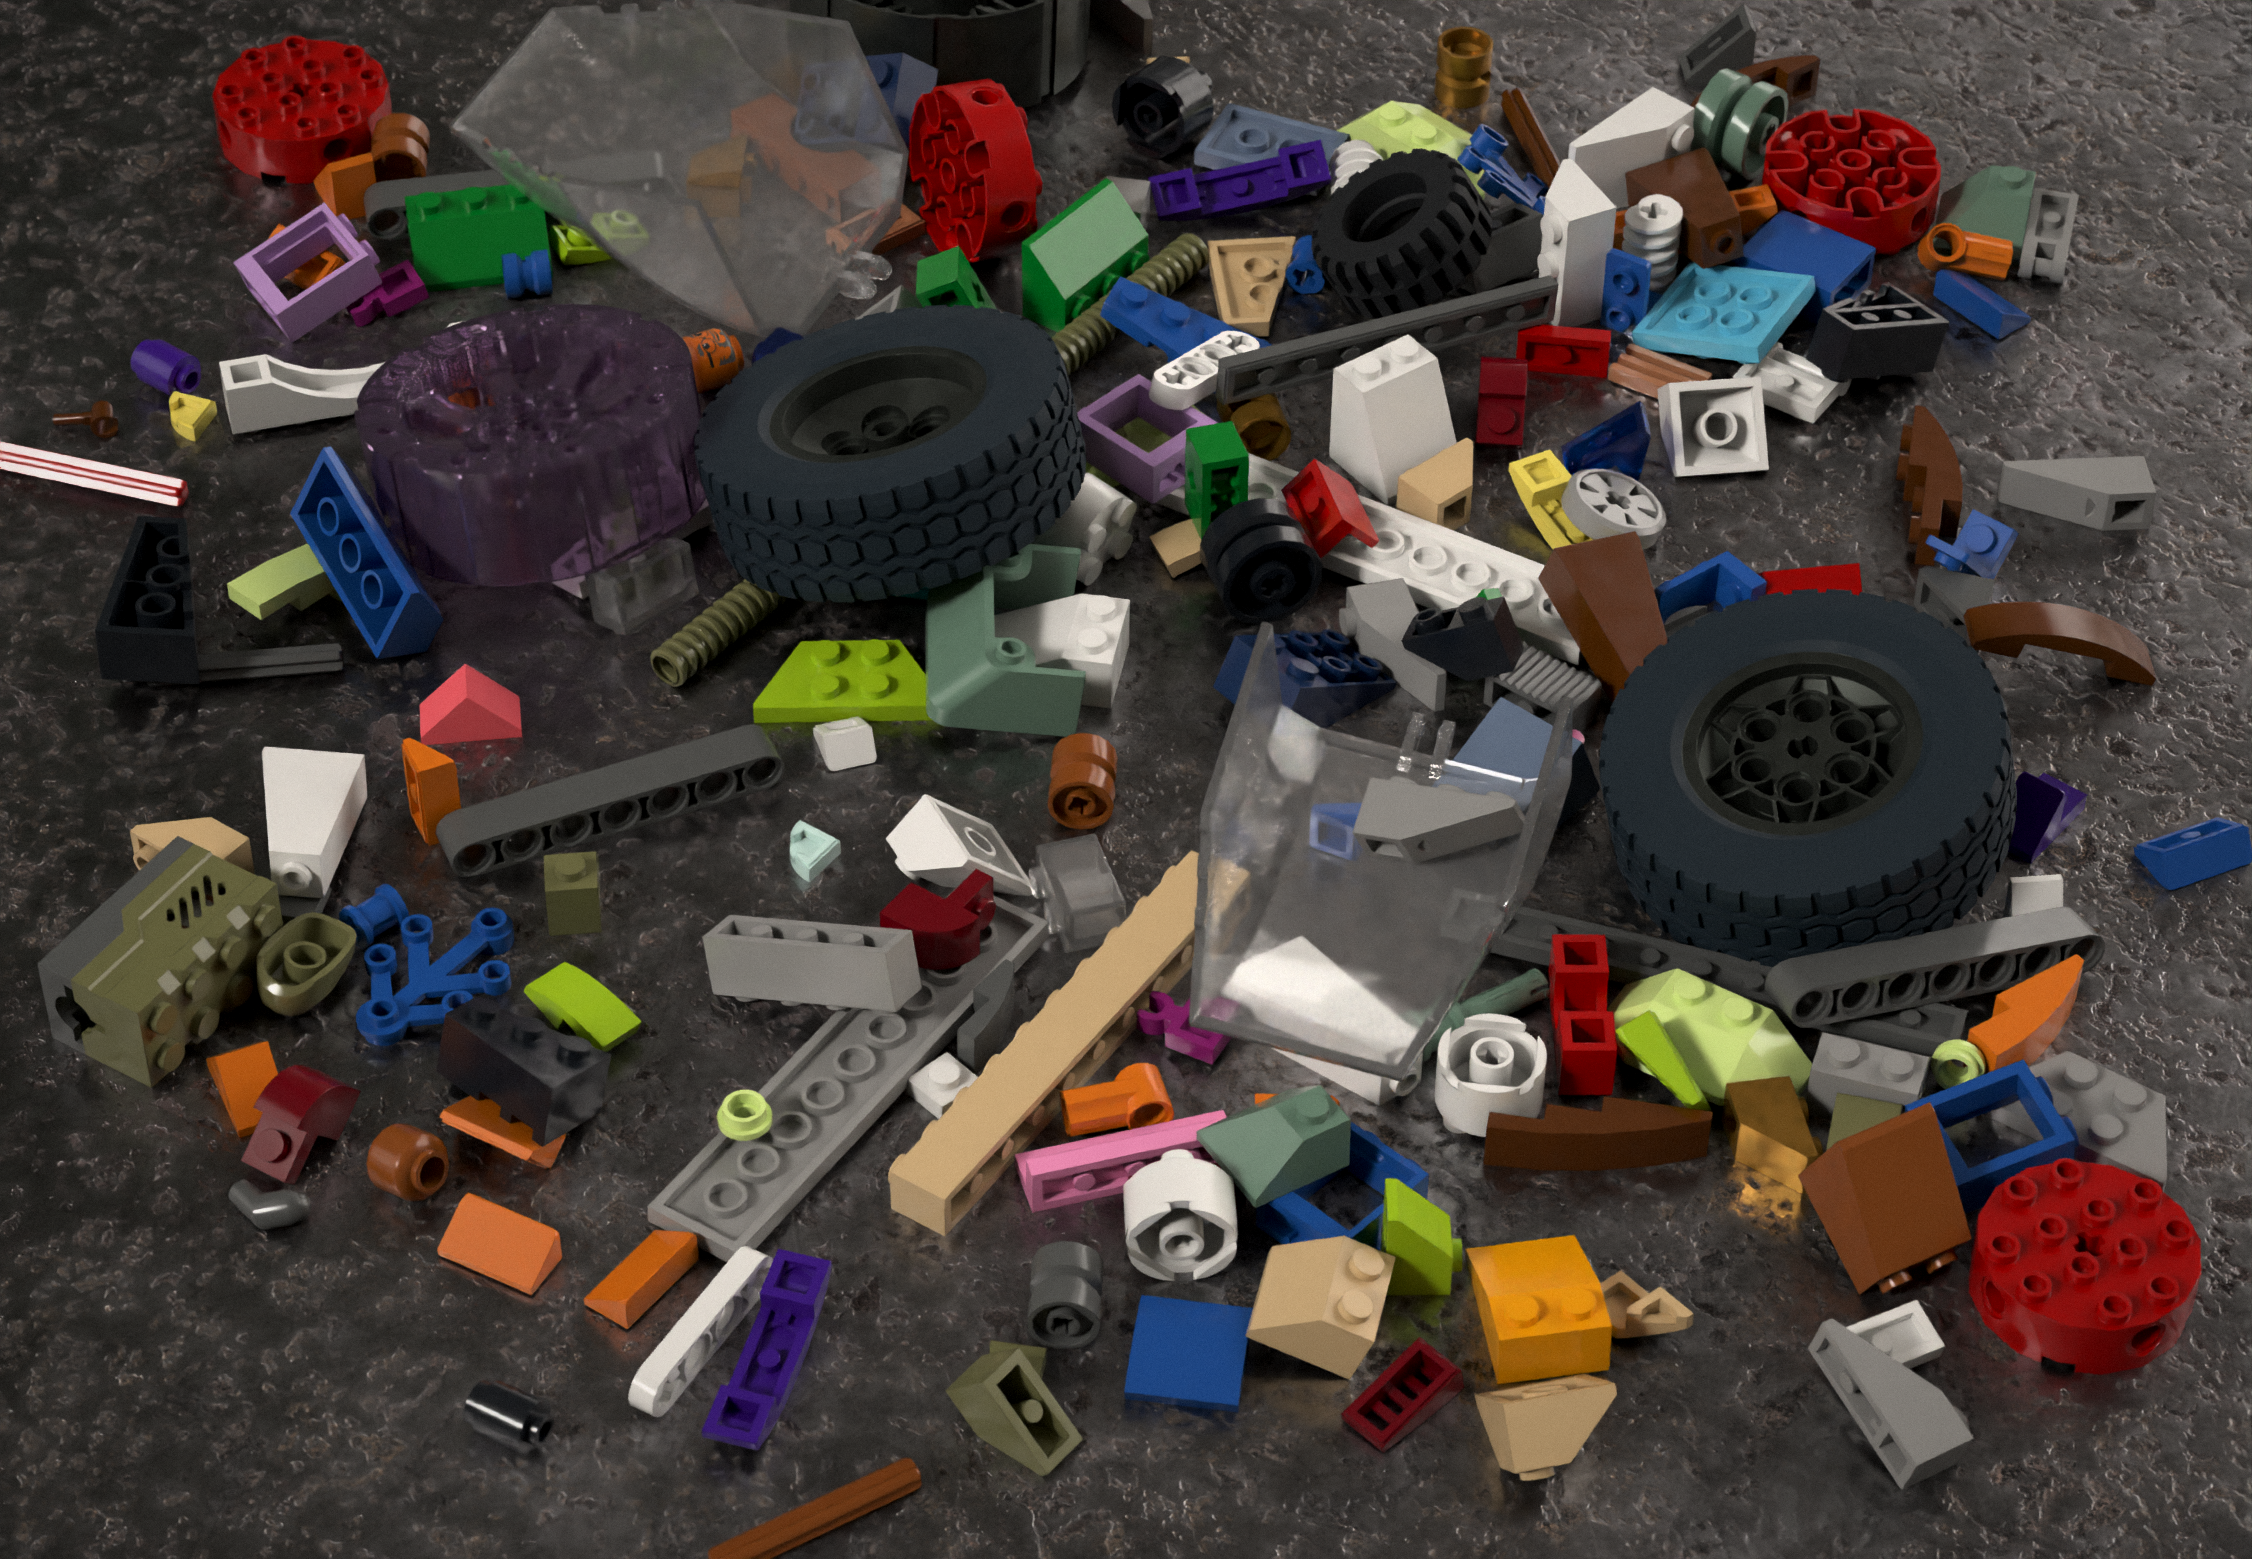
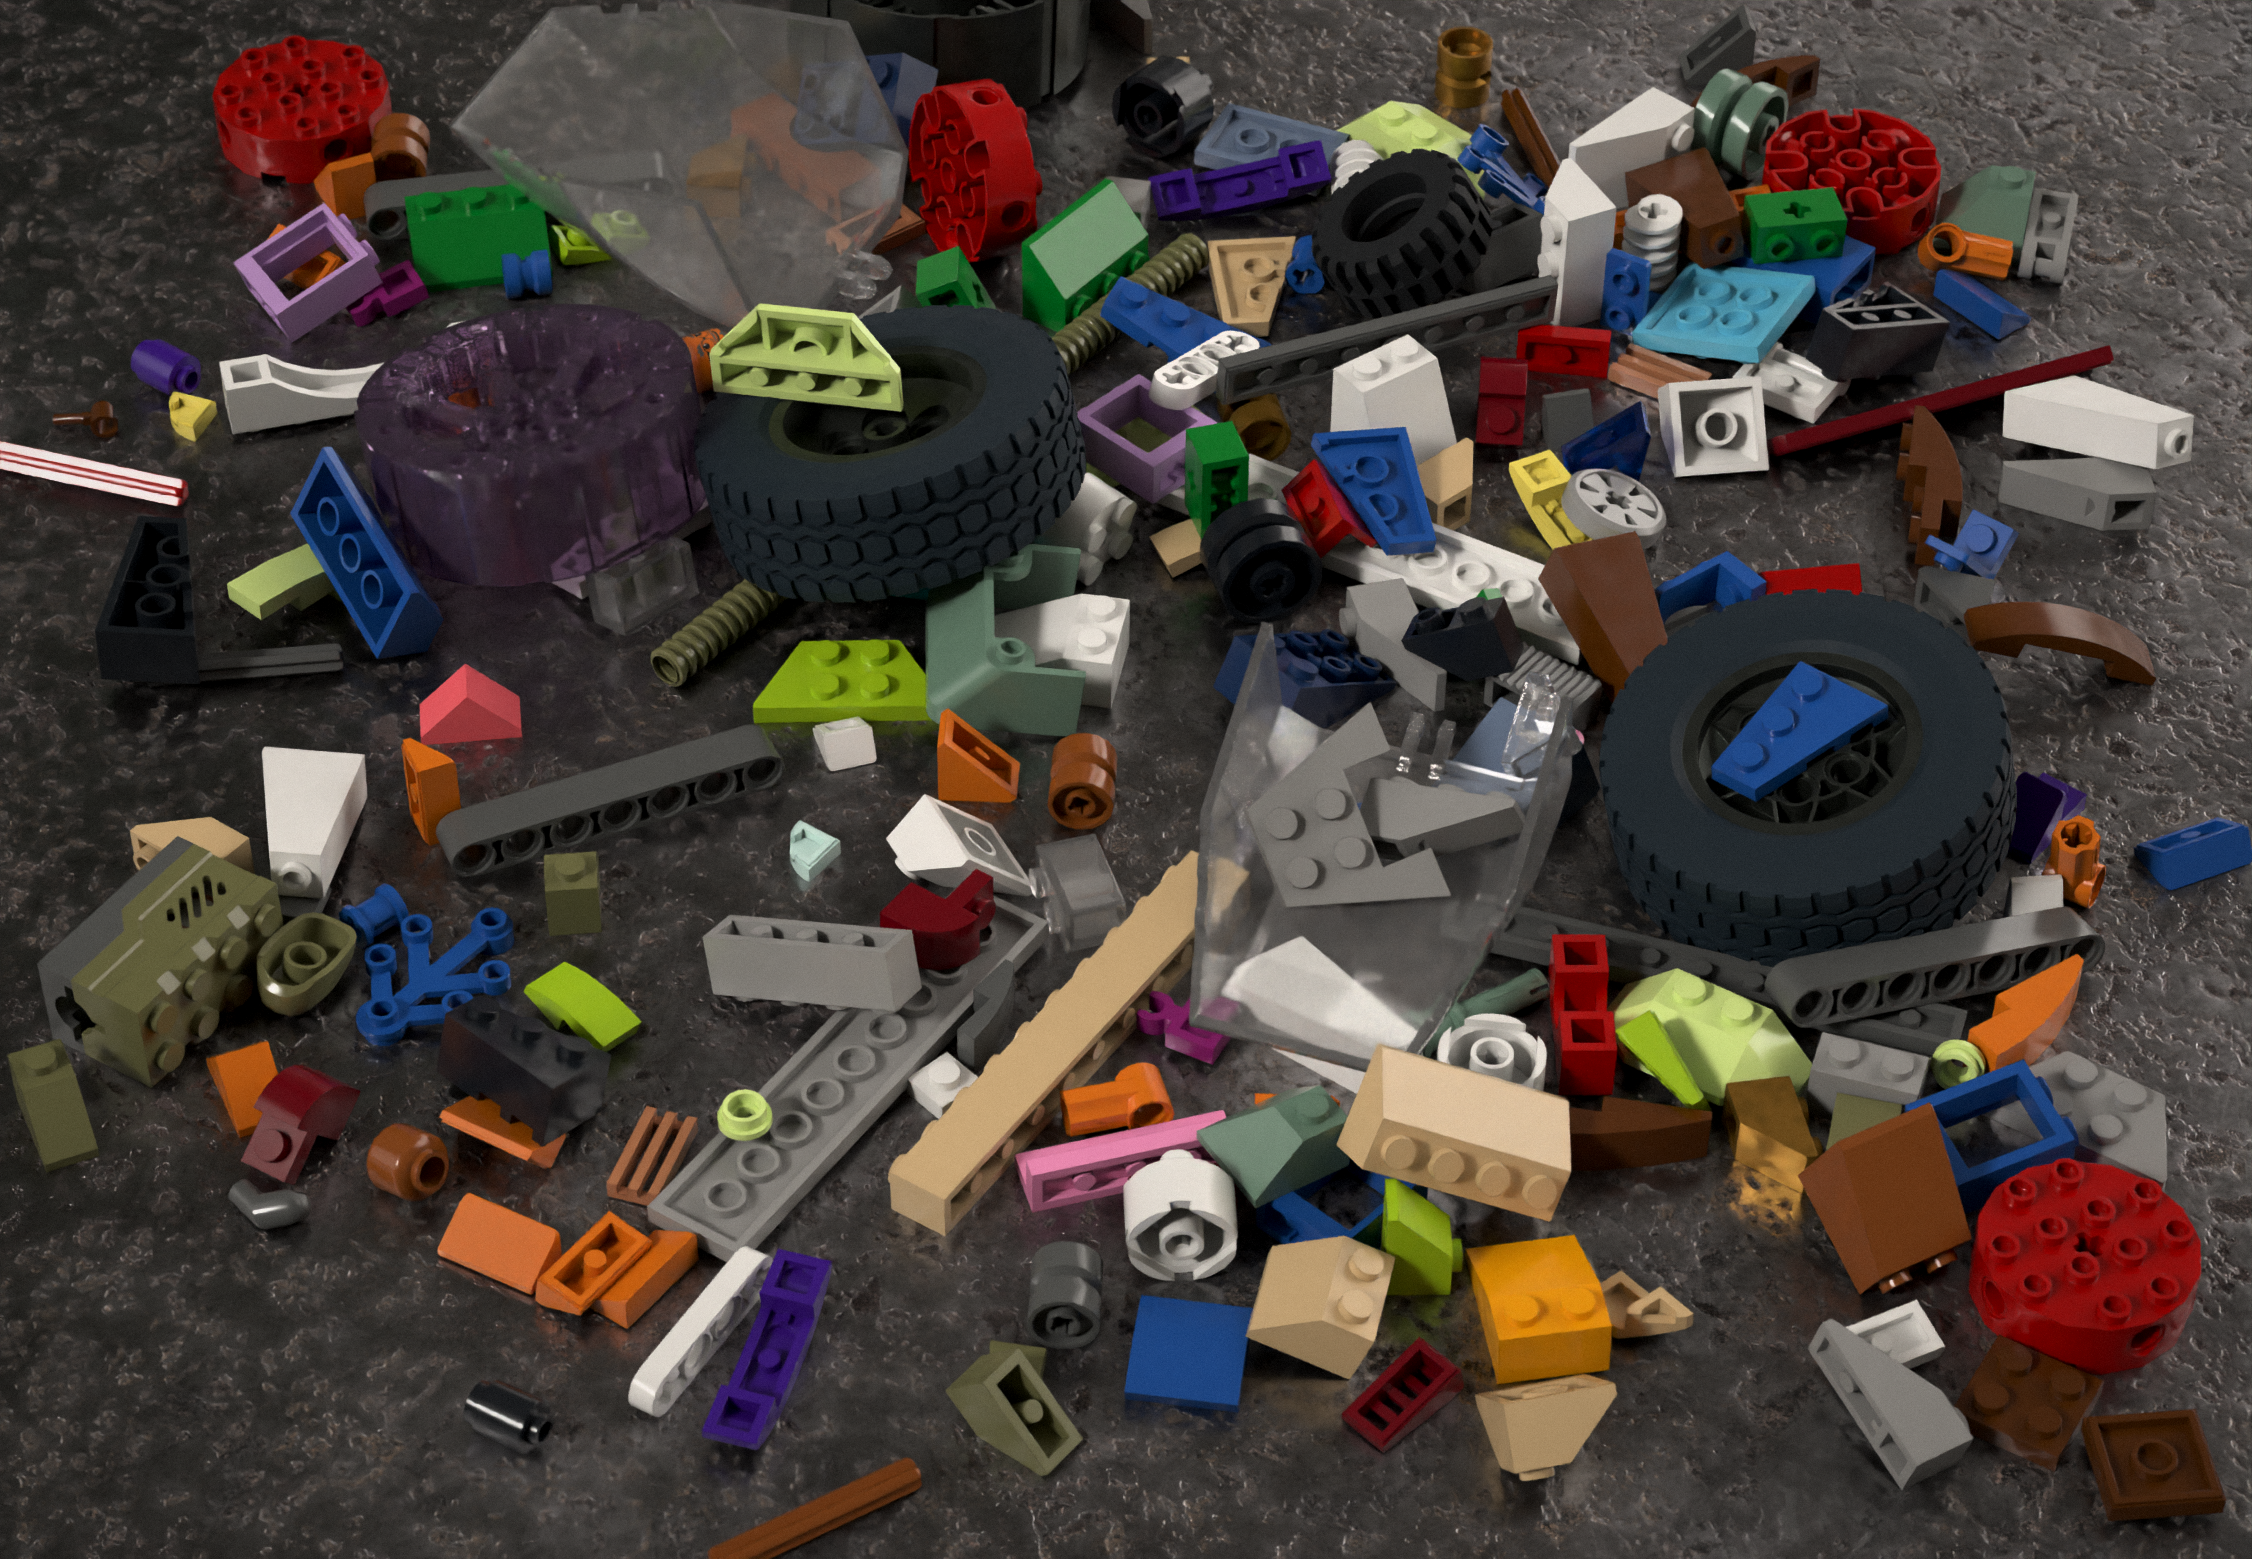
none -> olive slope [7,1038,100,1173]
none -> orange slope [535,1211,653,1315]
none -> nougat tile [606,1106,698,1206]
none -> yellowish green wedge [709,303,904,412]
none -> orange slope [937,708,1020,803]
none -> light grey wing [1244,702,1451,908]
none -> blue wing [1311,427,1437,556]
none -> tan slope [1336,1043,1571,1222]
none -> clear slope [1501,671,1582,786]
none -> dark grey slope [1540,388,1594,451]
none -> blue wing [1711,661,1889,802]
none -> green brick [1741,187,1847,264]
none -> dark red tile [1767,345,2114,457]
none -> reddish brown plate [1954,1335,2104,1472]
none -> white slope [2002,376,2194,469]
none -> orange piece [2042,815,2106,908]
none -> reddish brown plate [2081,1409,2226,1521]

